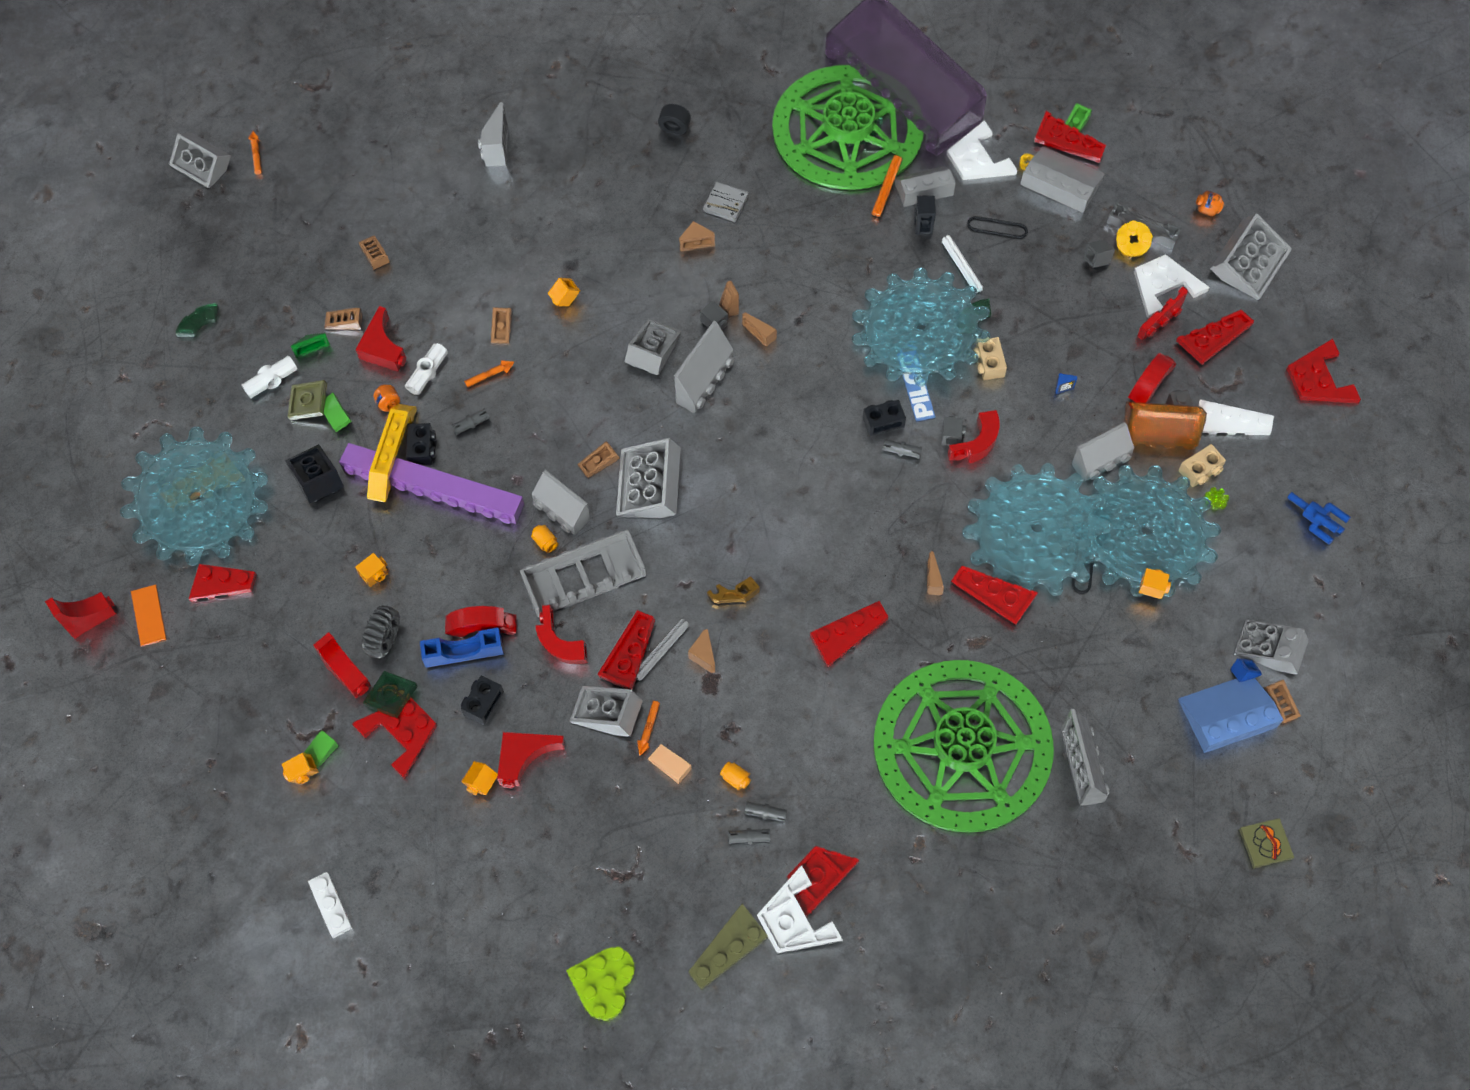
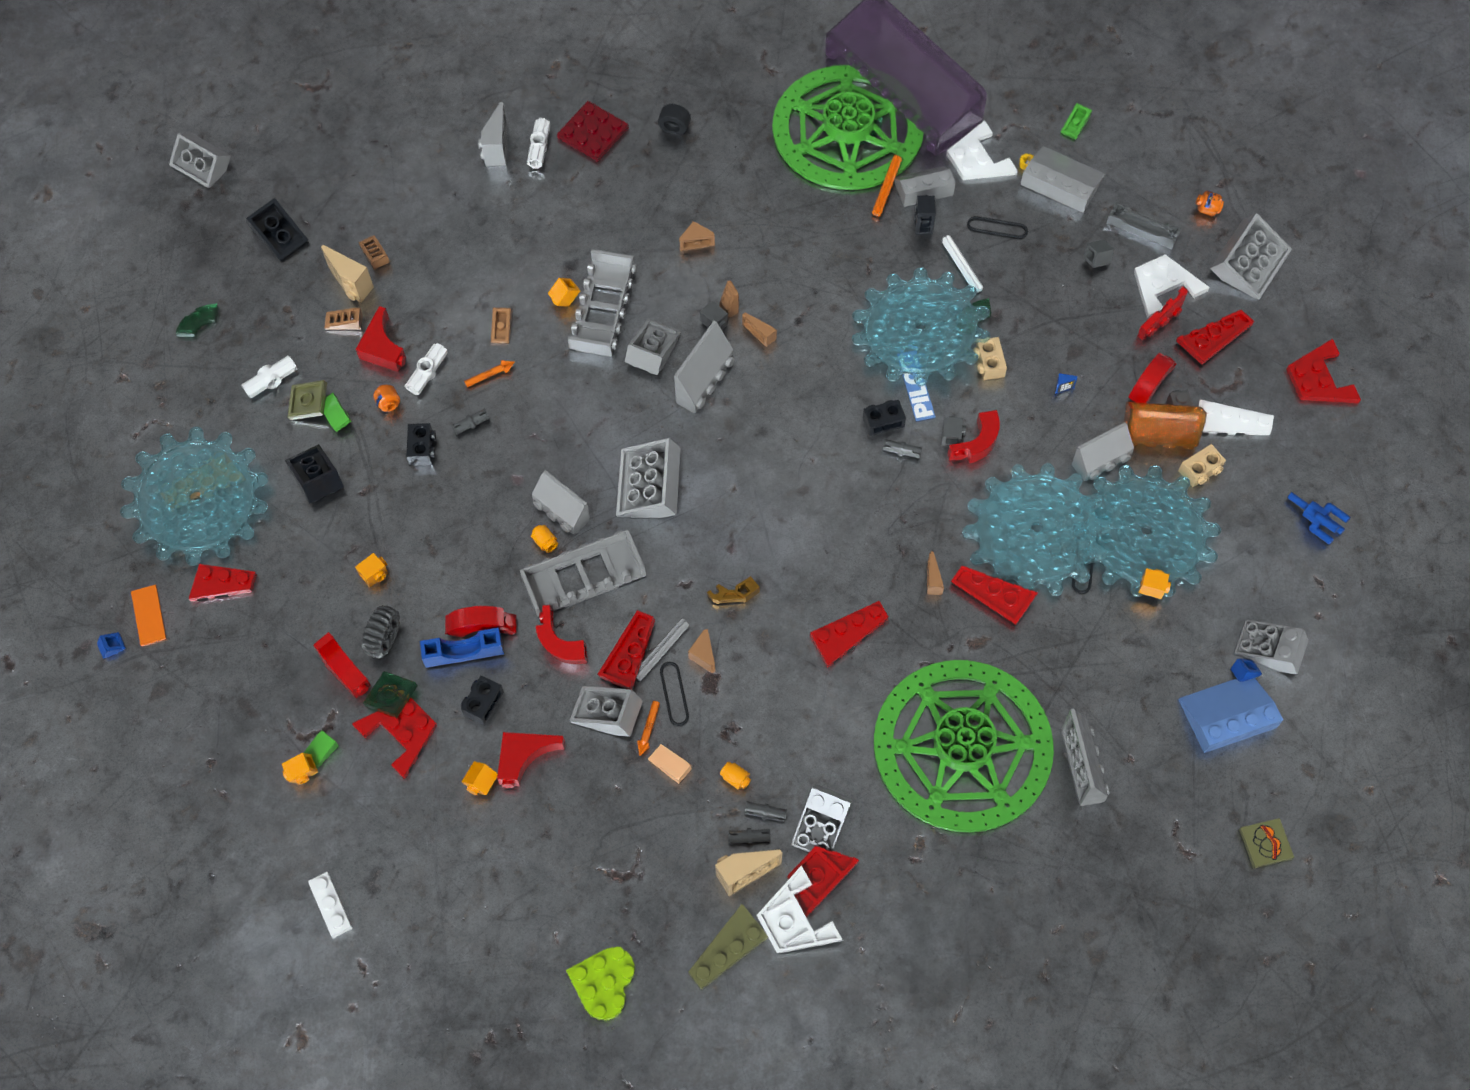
red arch [45,592,116,639] -> none
orange piece [248,131,262,174] -> none
green slope [291,333,330,358] -> none
medium lavender brick [339,443,524,524] -> none
yellow slope [367,404,417,502] -> none
medium nougat slope [577,441,620,479] -> none
light grey tile [703,182,749,222] -> none
red wing [1034,111,1106,163] -> none
yellow plate [1116,221,1152,257] -> none
clear neon green plant [1204,487,1229,510] -> none
medium nougat slope [1263,679,1301,724] -> none
none -> blue slope [97,632,125,659]
none -> black slope [246,198,309,261]
none -> tan slope [321,245,374,303]
none -> white piece [527,118,550,169]
none -> dark red plate [557,101,629,162]
none -> light grey window [568,249,637,357]
none -> black piece [660,662,689,726]
none -> tan slope [715,850,782,896]
none -> light grey slope [791,784,854,852]

